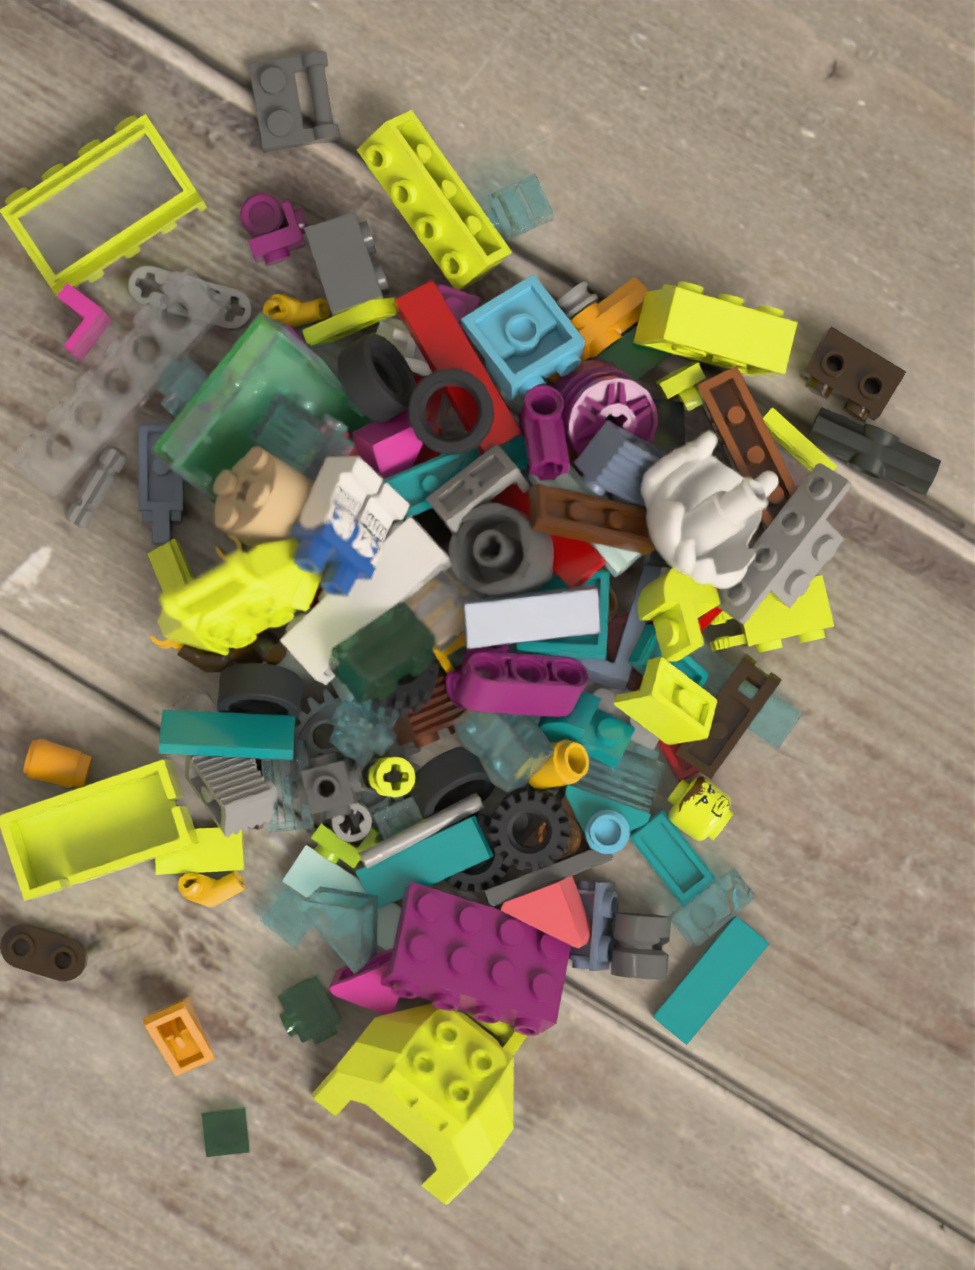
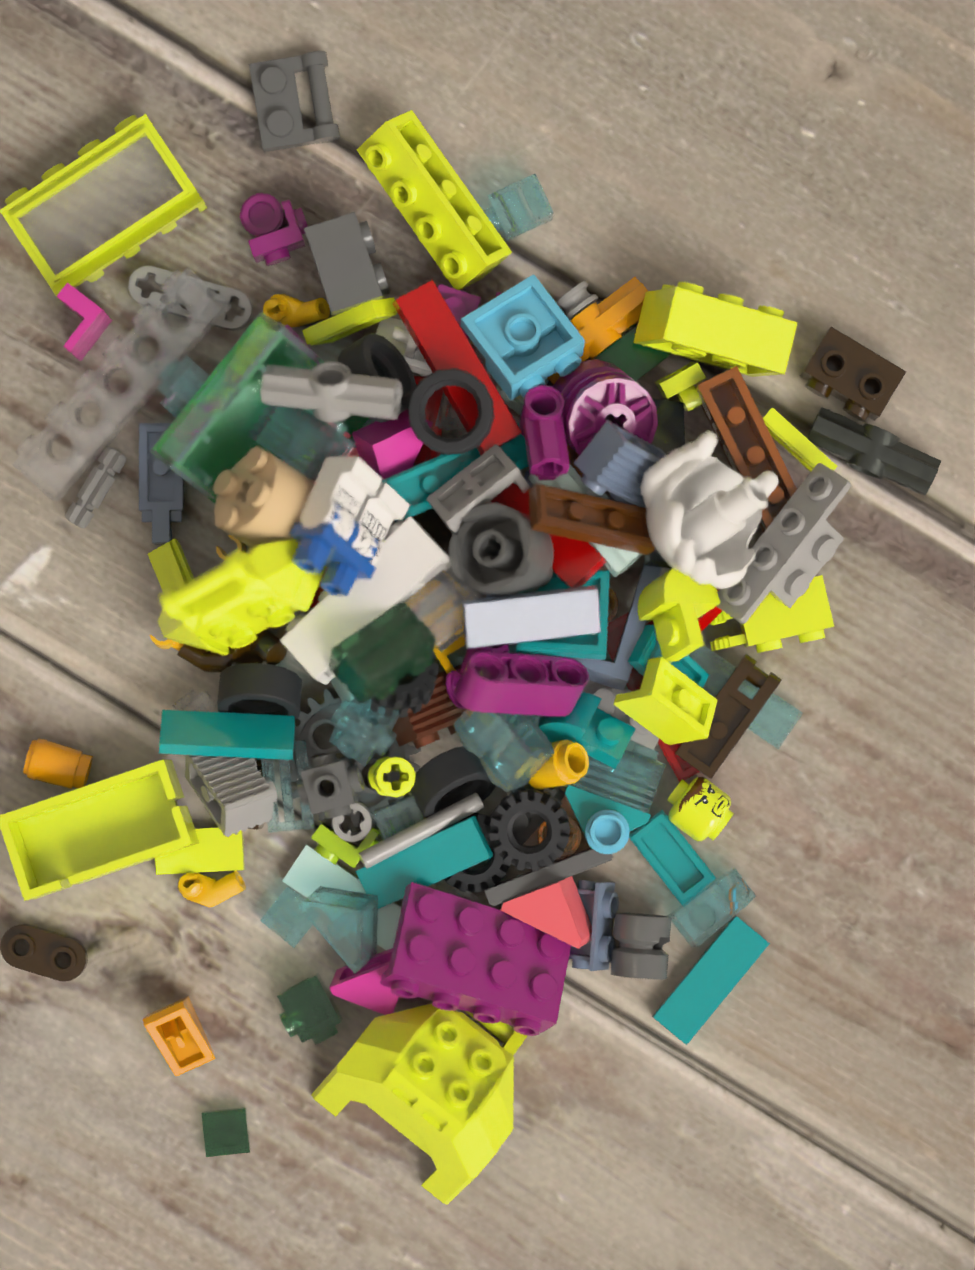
none -> light grey piece [261,362,402,422]

